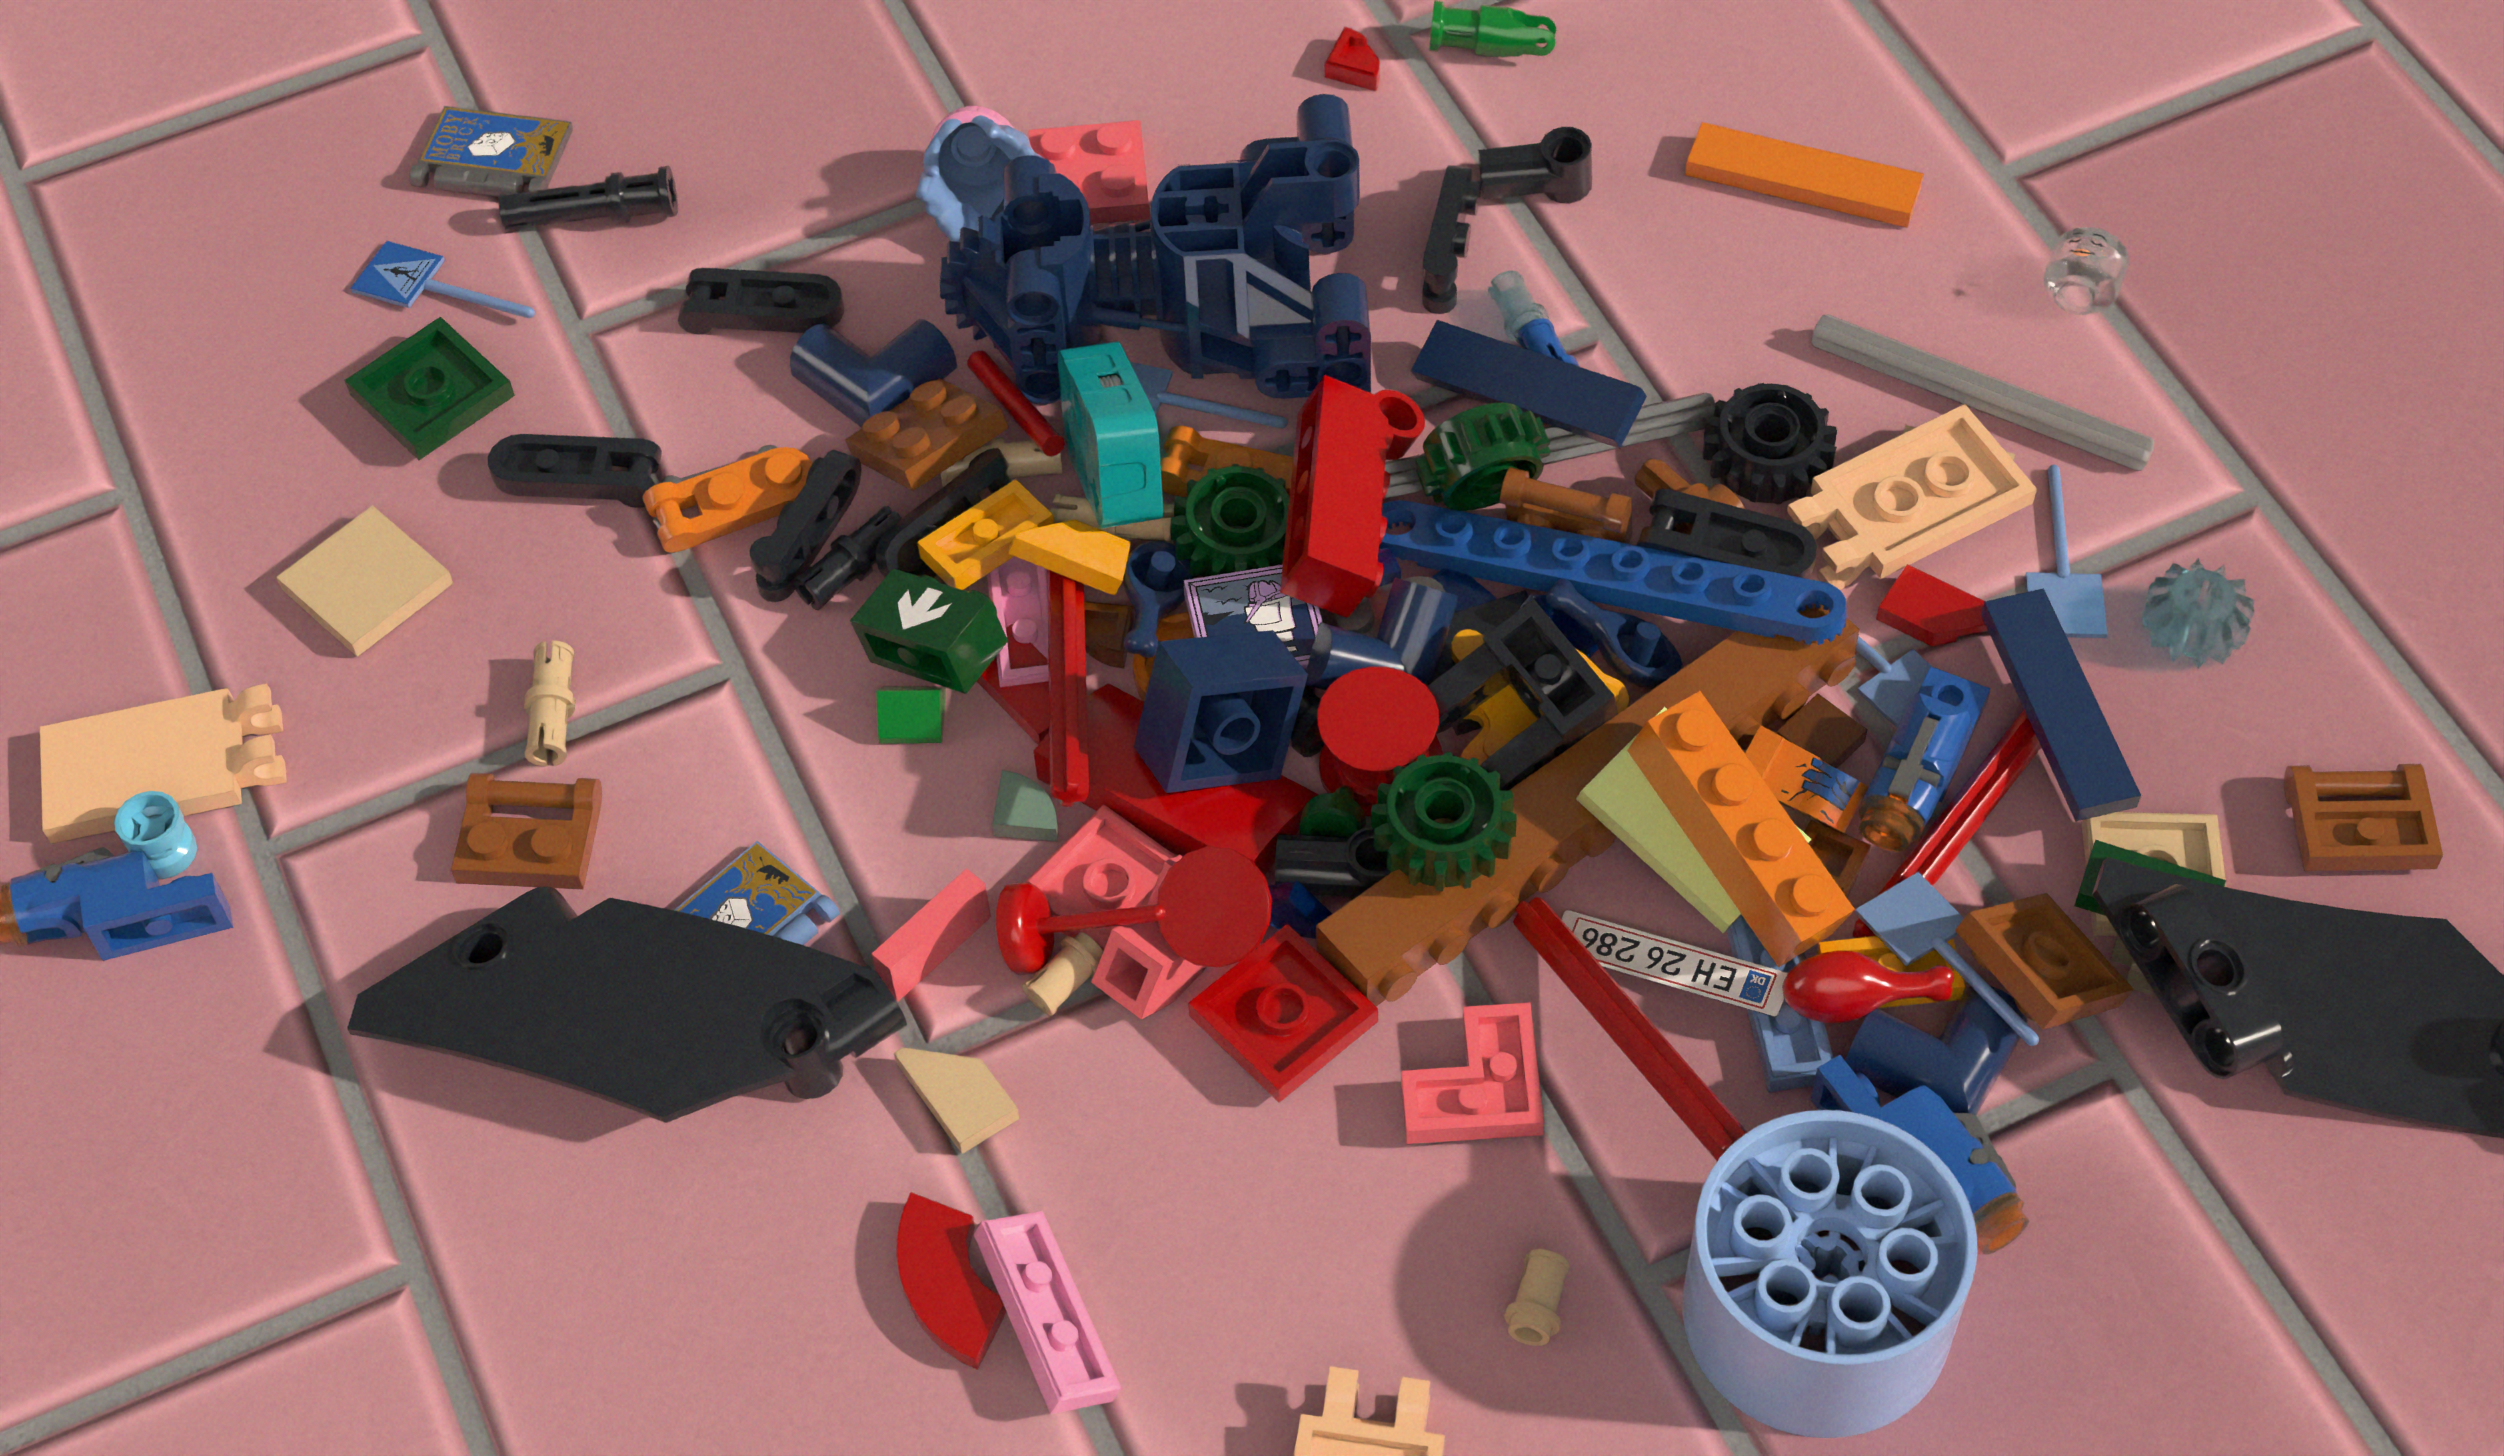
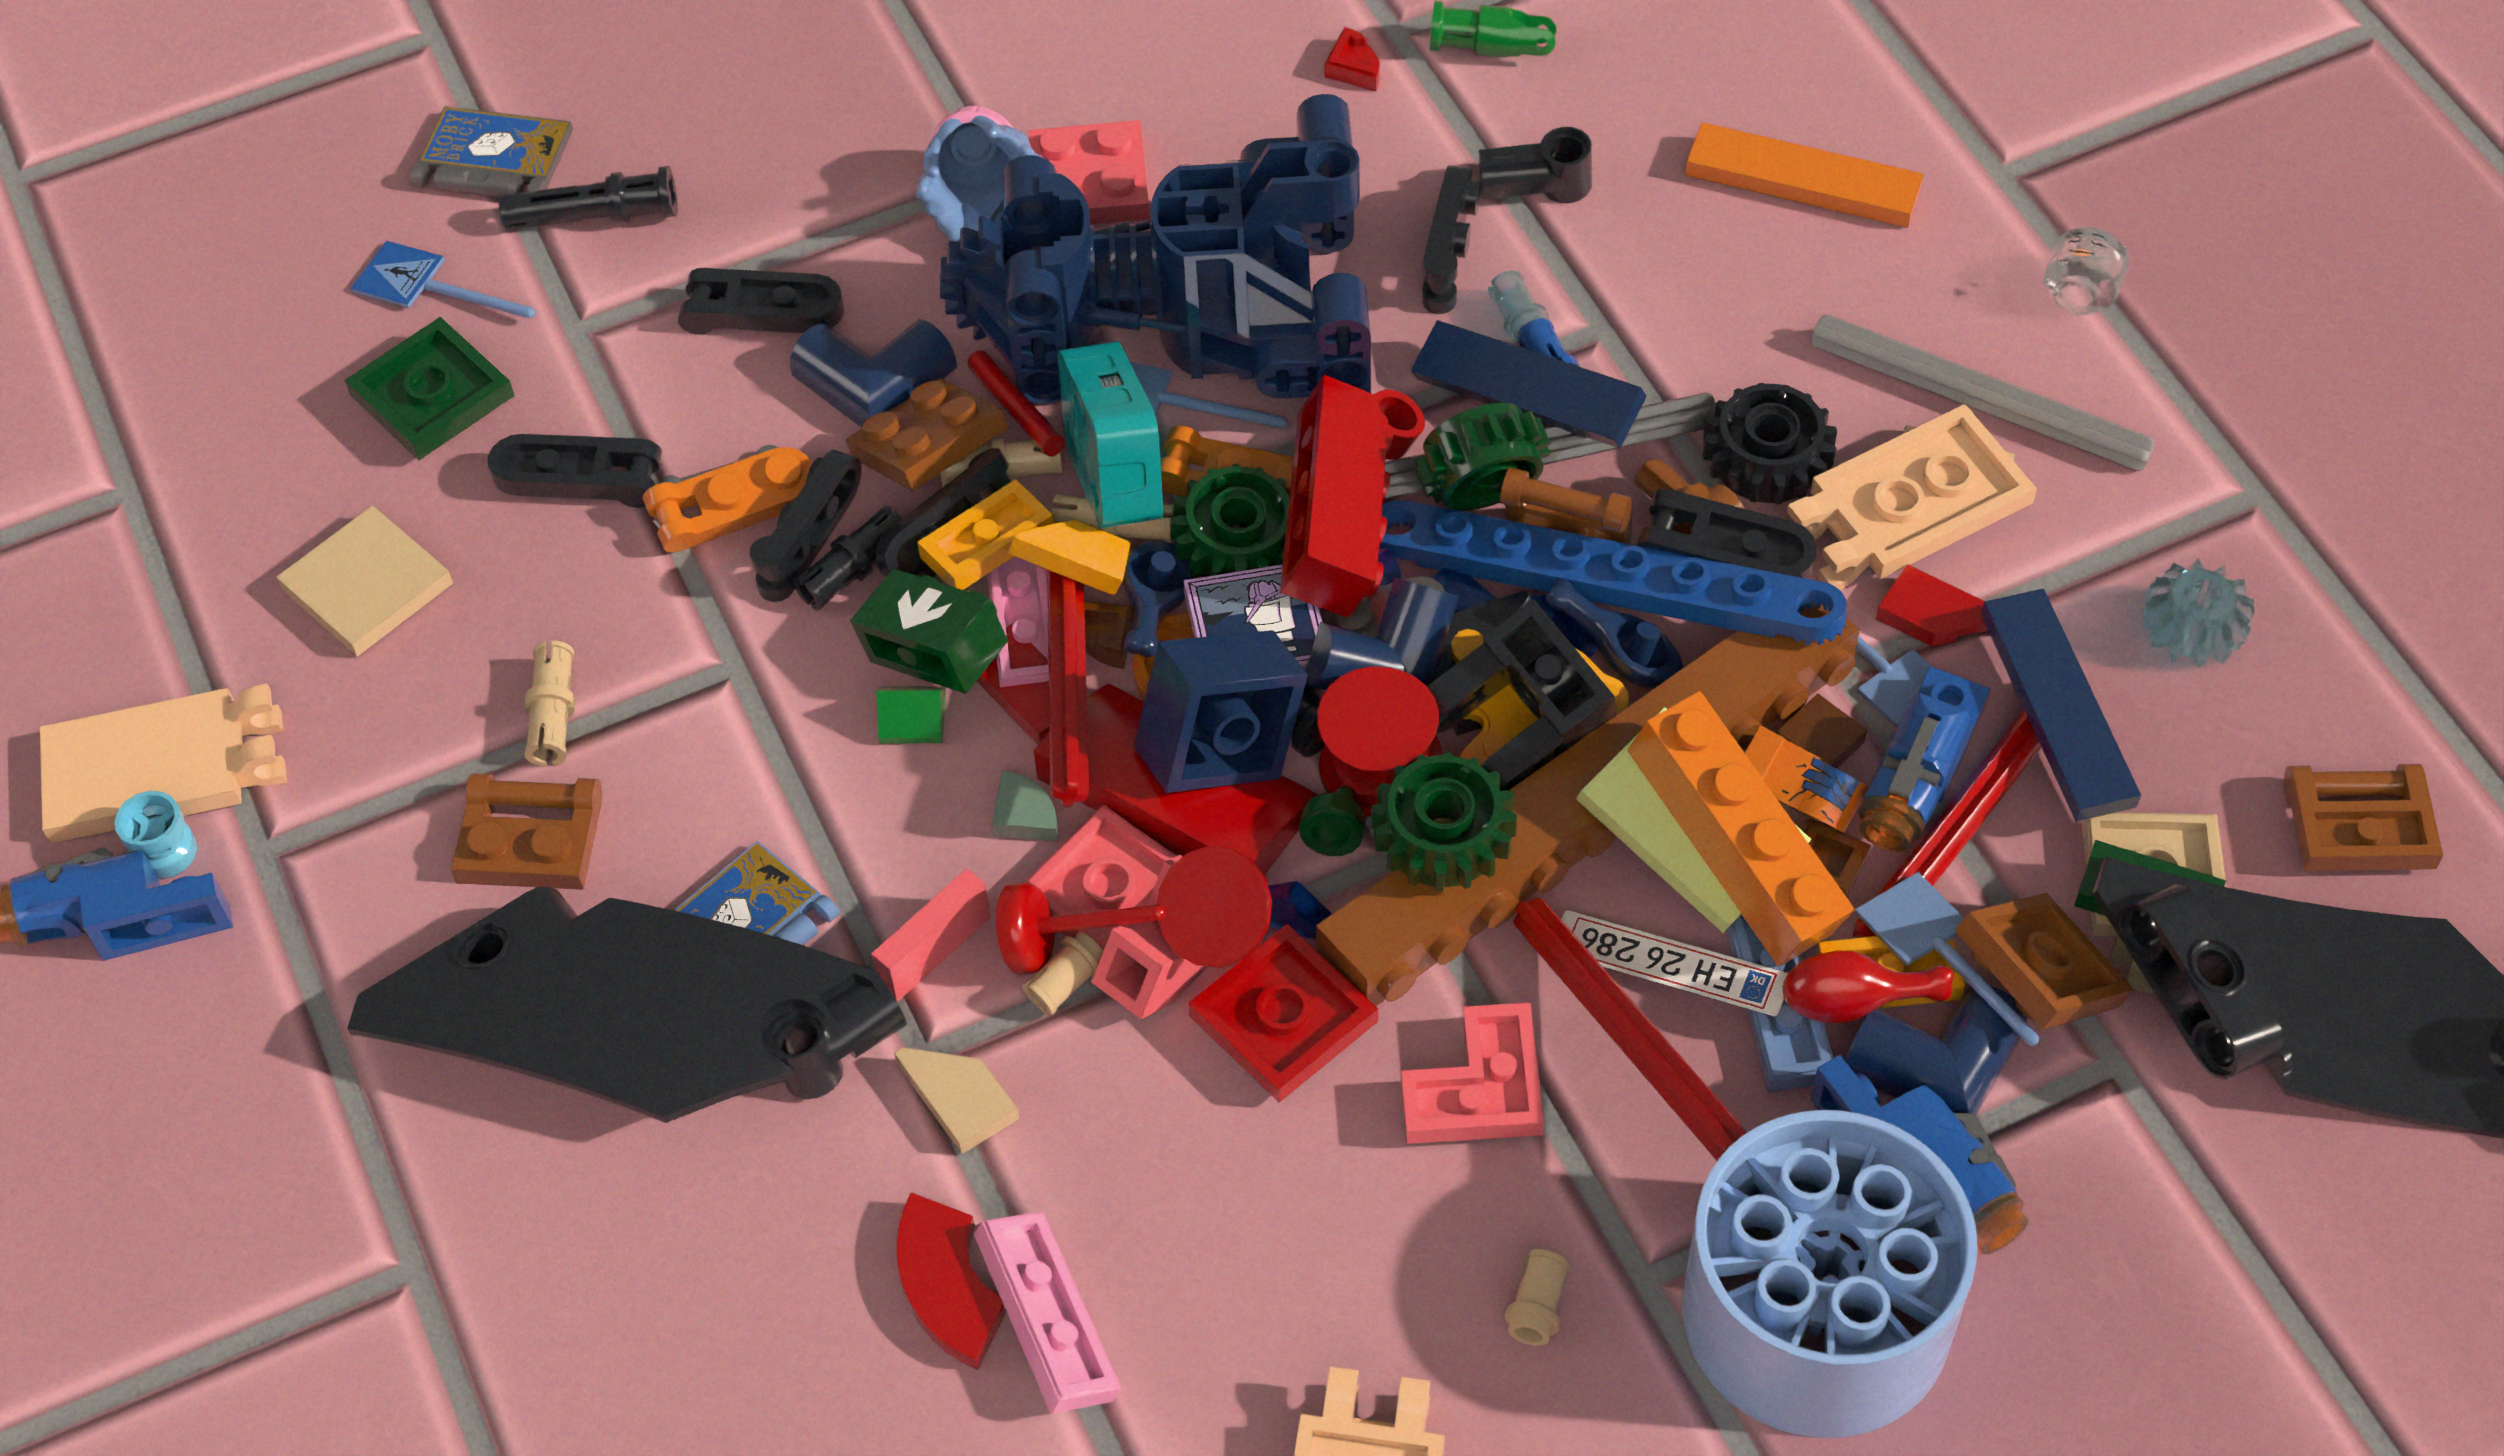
black piece [1275,826,1392,900] -> none
medium blue piece [2025,465,2107,638] -> none

